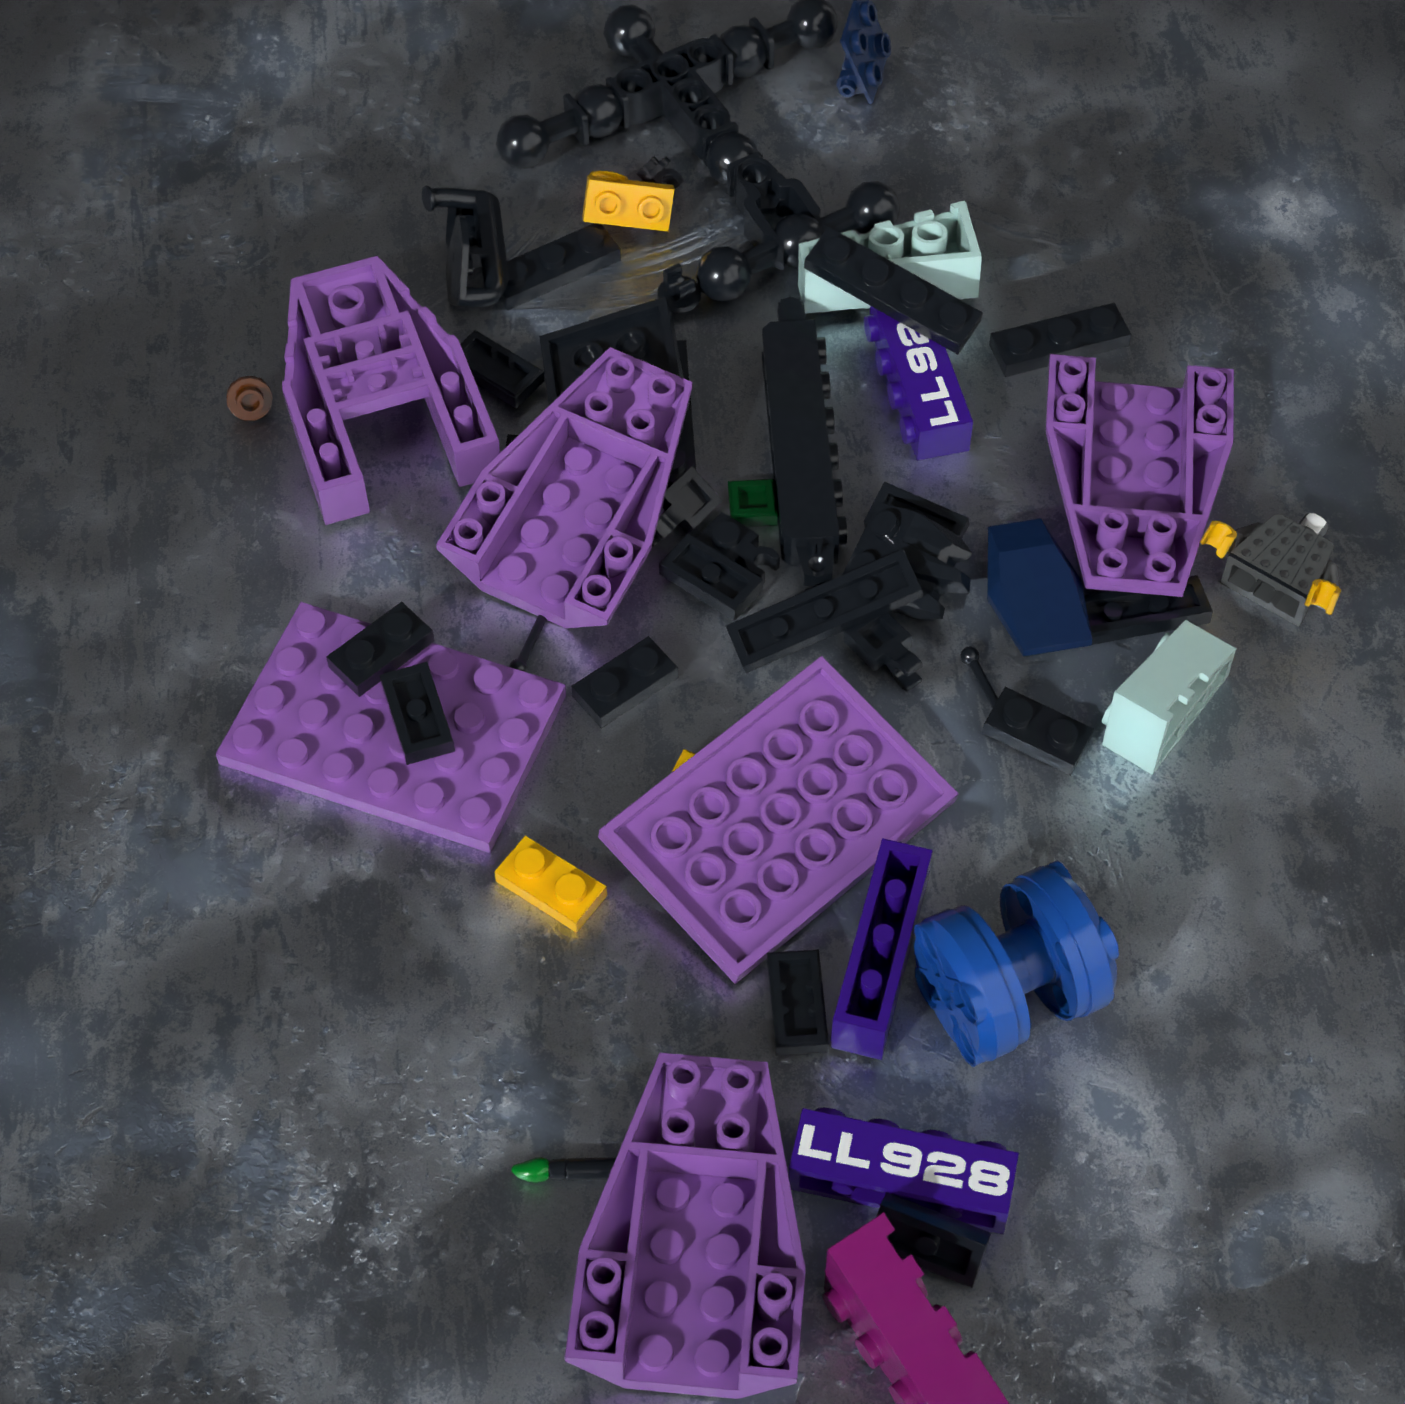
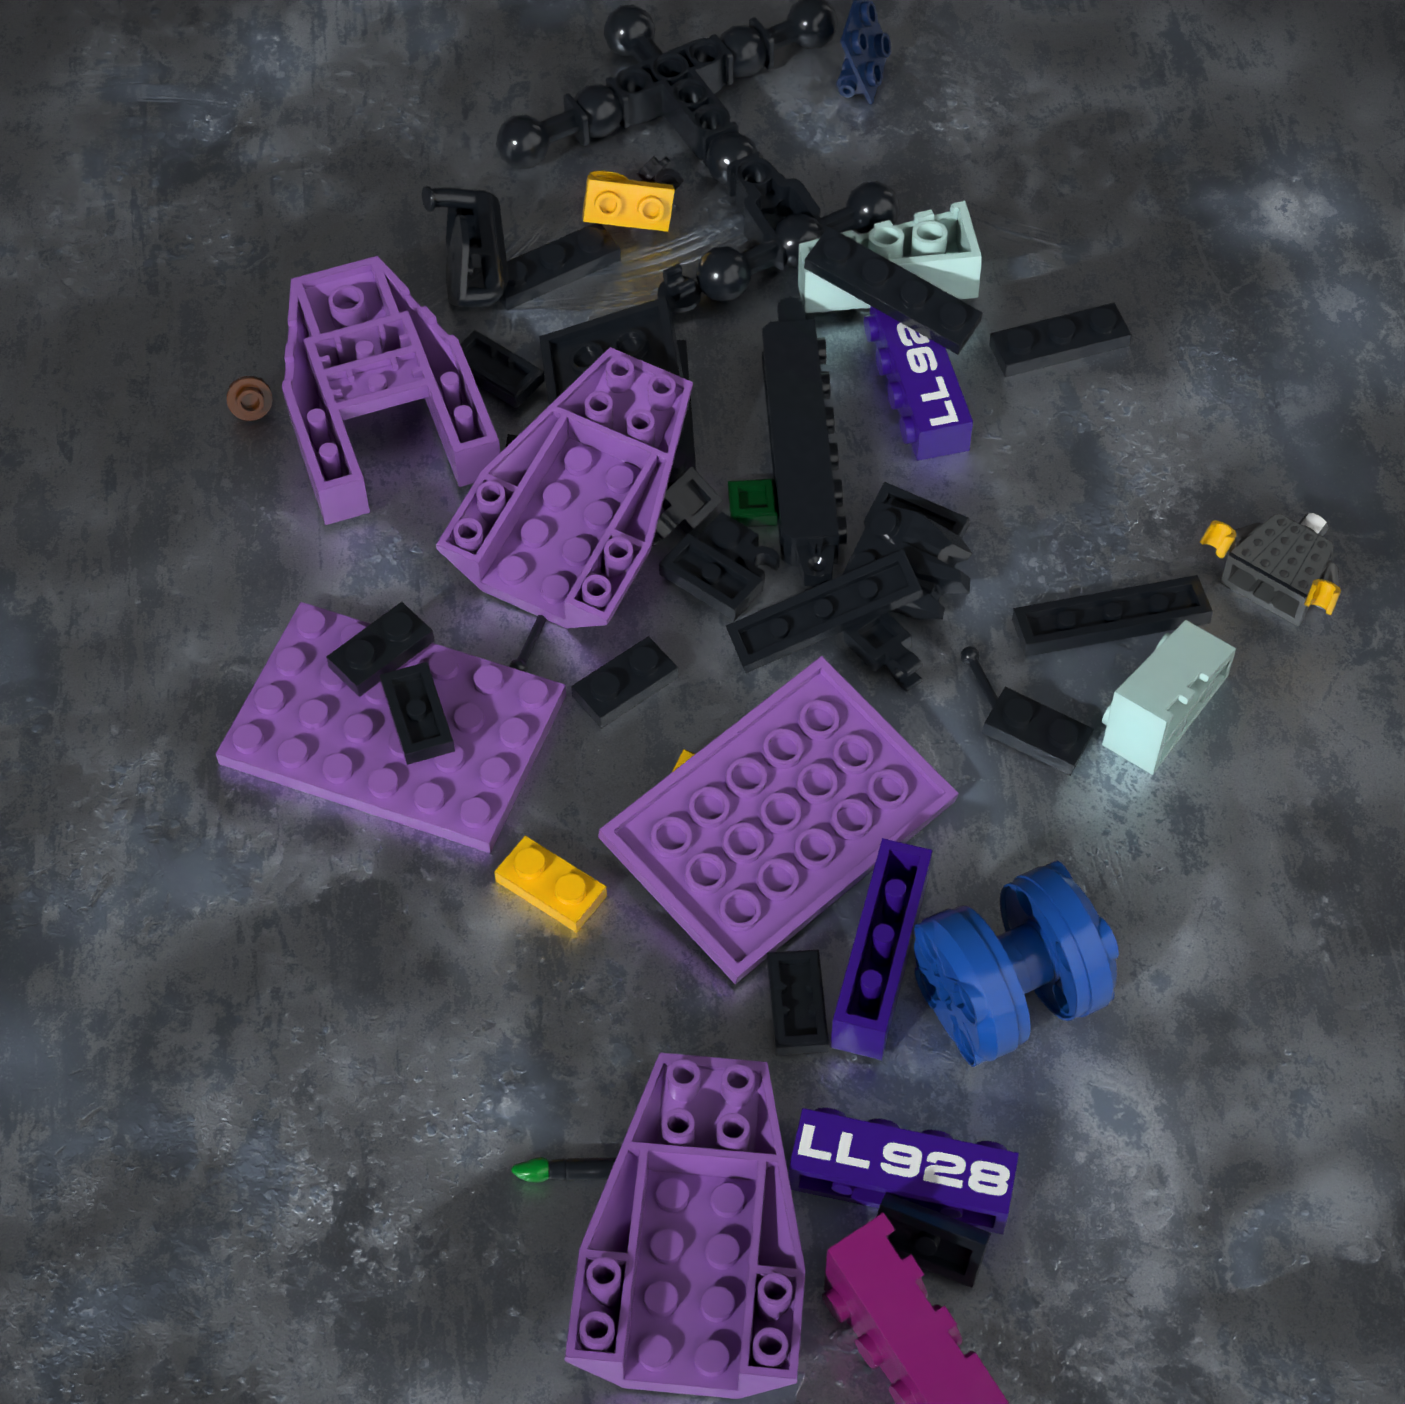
dark blue piece [987,518,1092,657] -> none
medium lavender wedge [1045,354,1234,597] -> none

